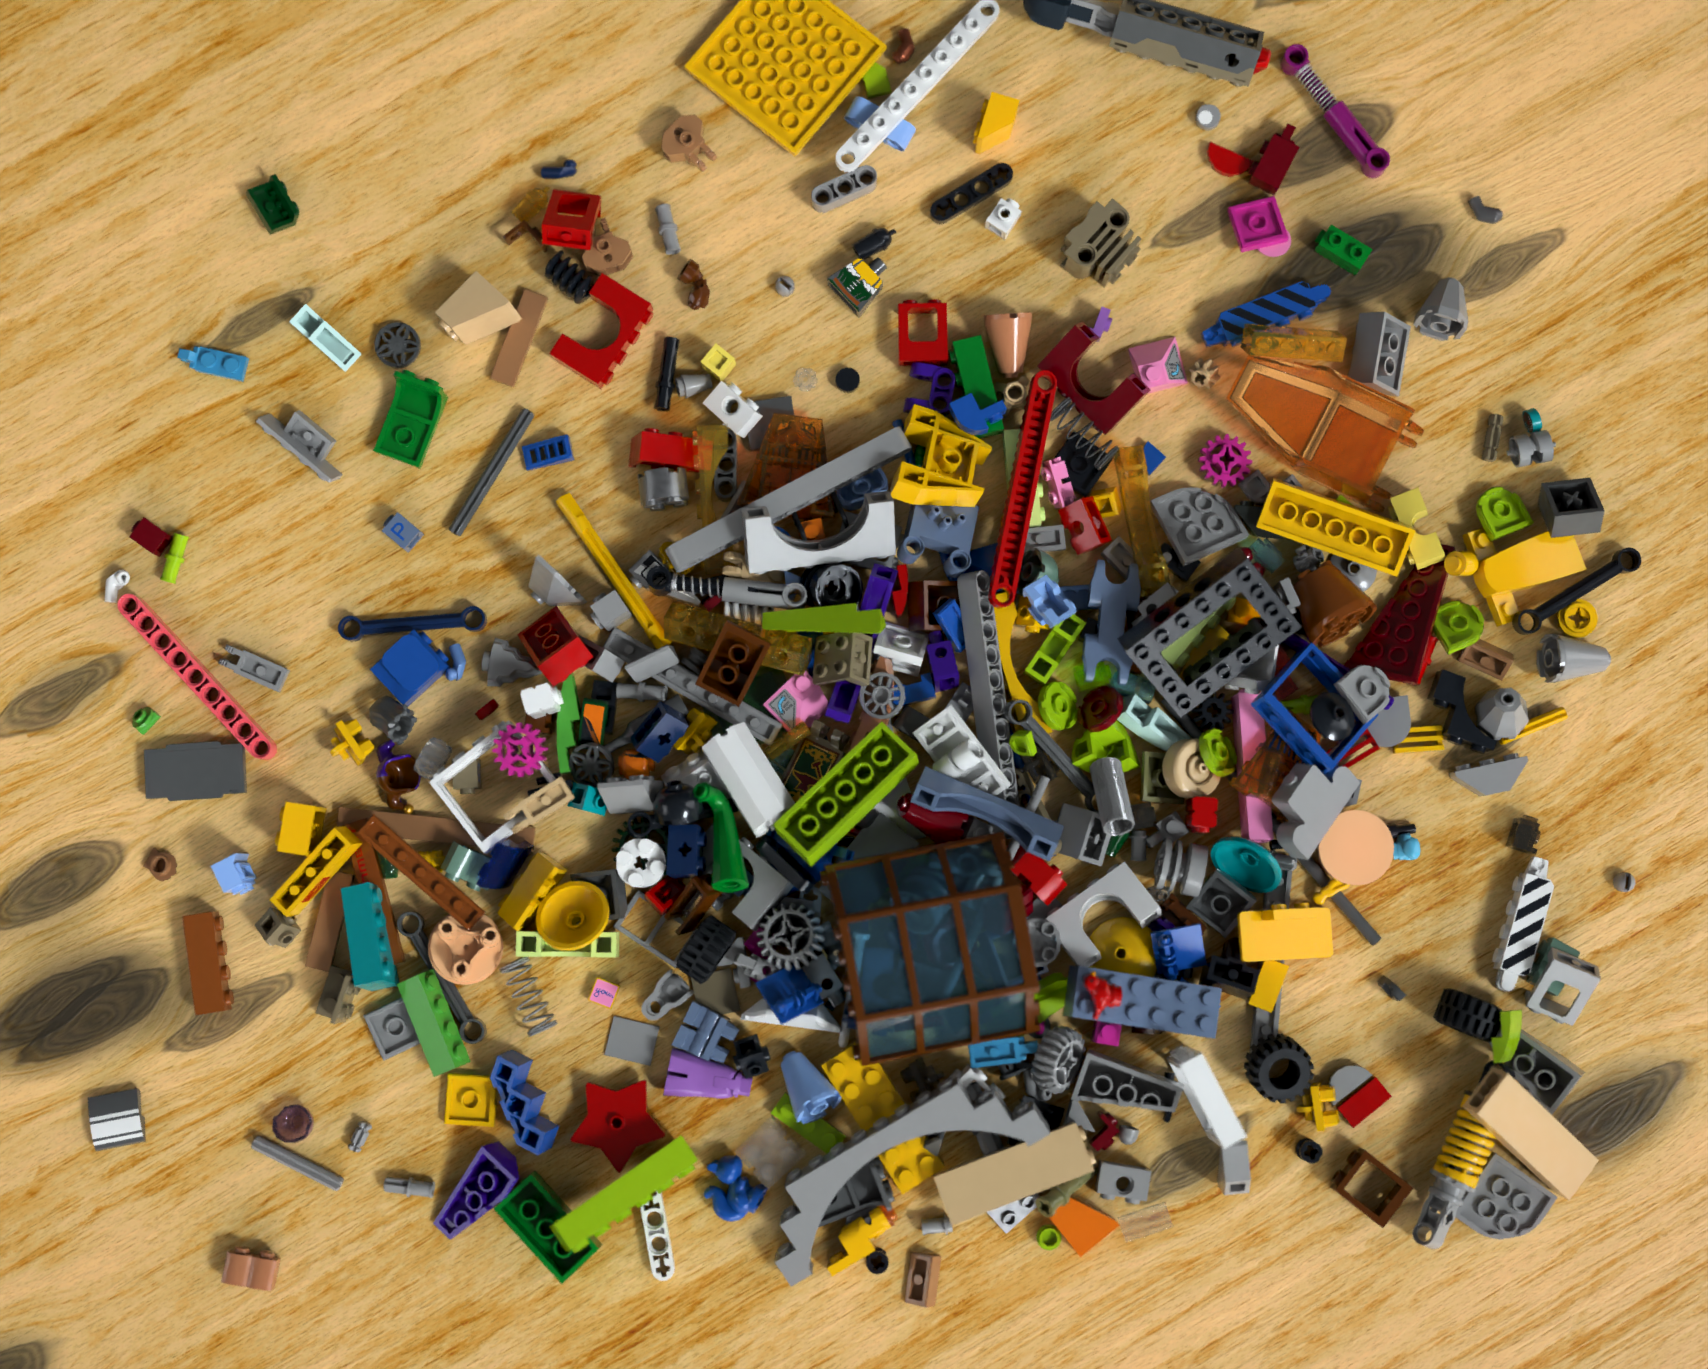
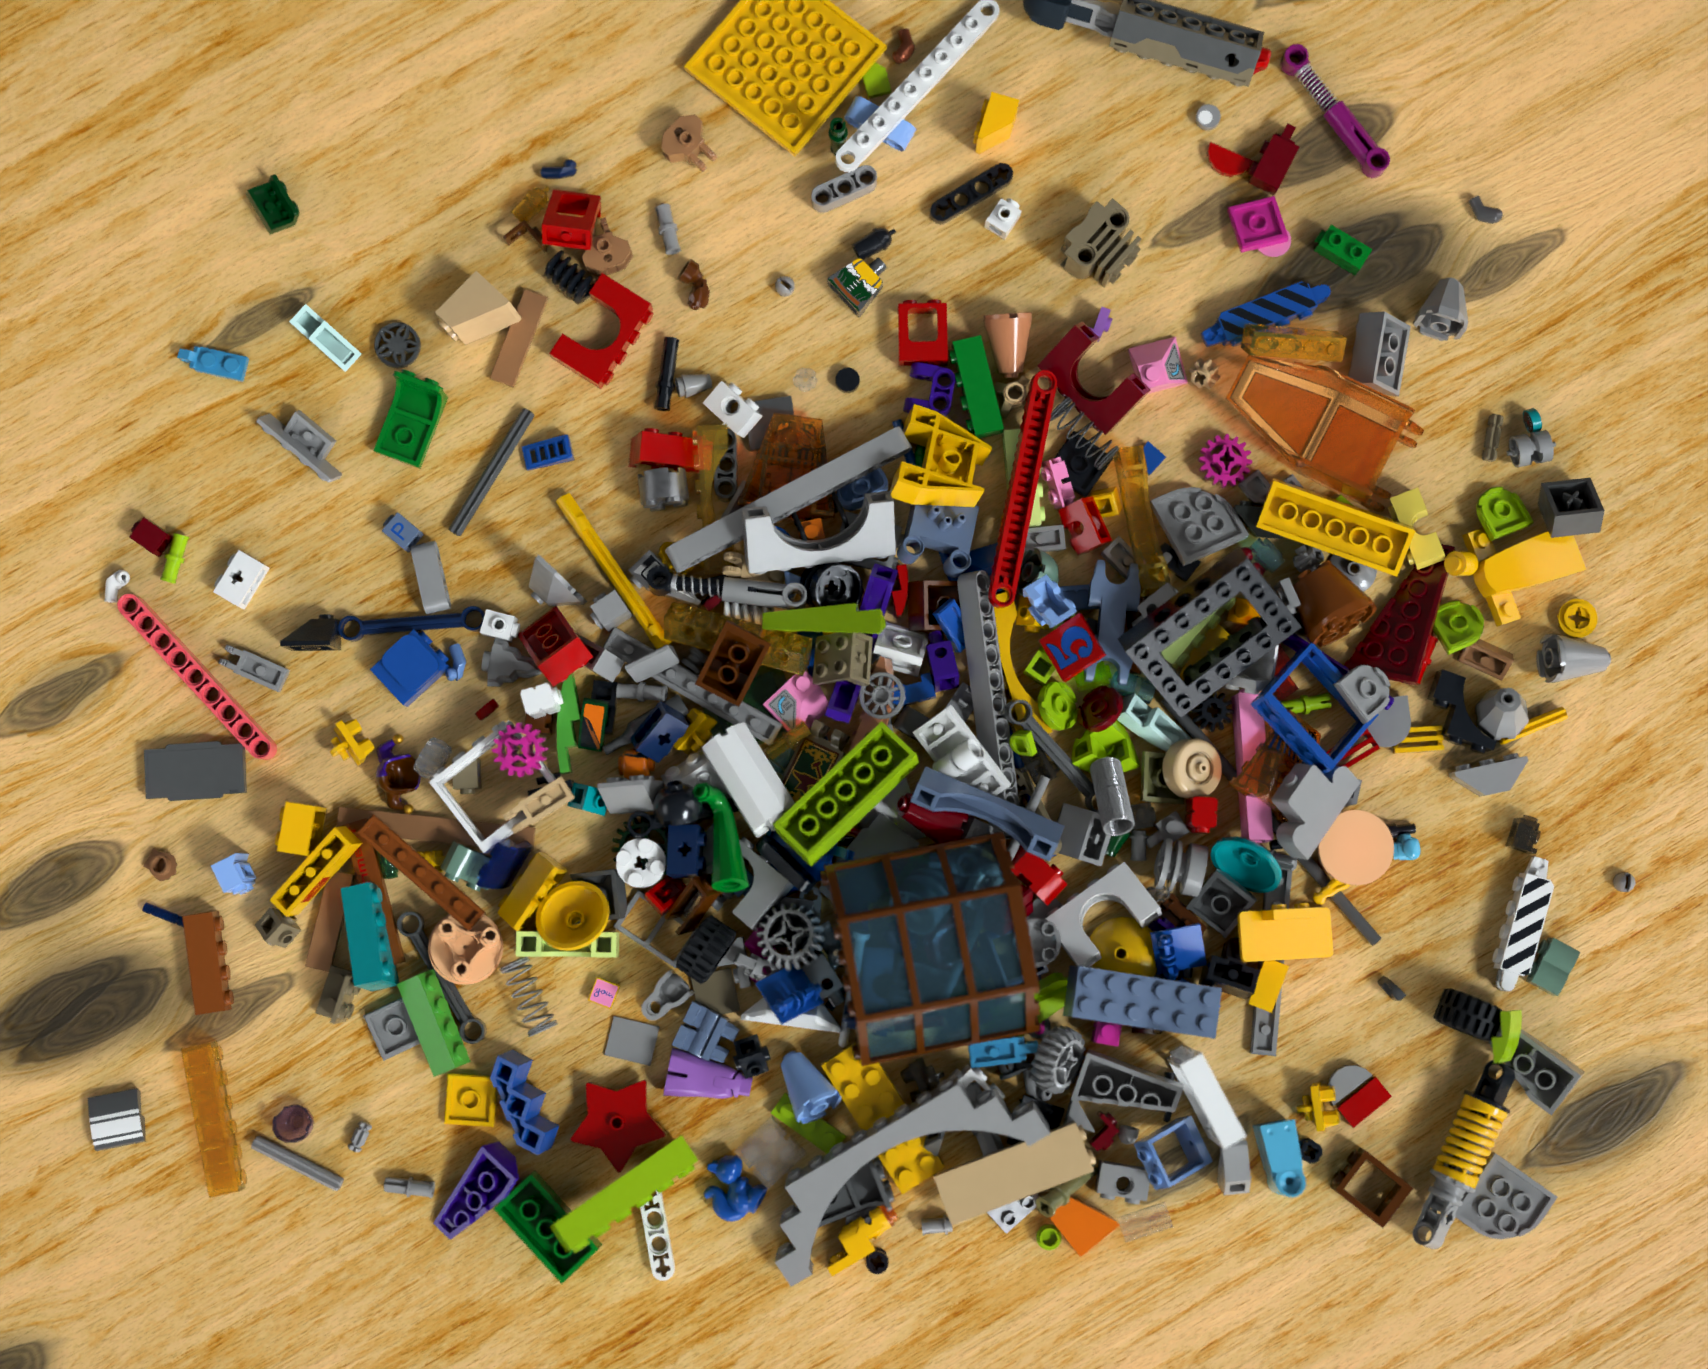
bright green plate [132,707,161,735] -> none
nougat brick [221,1246,281,1291] -> none
dark grey piece [369,696,417,745] -> none
dark grey wheel [569,742,615,788] -> none
light yellow brick [701,343,736,382] -> none
medium nougat slope [905,1252,941,1308] -> none
blue brick [948,393,1007,435] -> none
red animal [1084,971,1122,1020] -> none
lime tile [1199,728,1237,777] -> none
black tyre [1244,1033,1314,1103] -> none
black dish [1310,692,1354,741] -> none
tan brick [1463,1066,1599,1200] -> none
black piece [1512,548,1641,635] -> none
light grey window [1524,947,1601,1026] -> none
none -> clear blue wheel [142,902,184,927]
none -> clear yellow brick [181,1041,247,1198]
none -> white brick [213,550,270,610]
none -> black slope [280,614,341,651]
none -> light grey beam [410,541,451,614]
none -> white brick [480,609,520,643]
none -> dark green pin [828,117,848,156]
none -> red tile [1039,613,1106,682]
none -> medium blue window [1134,1115,1213,1190]
none -> medium azure piece [1252,1119,1306,1197]

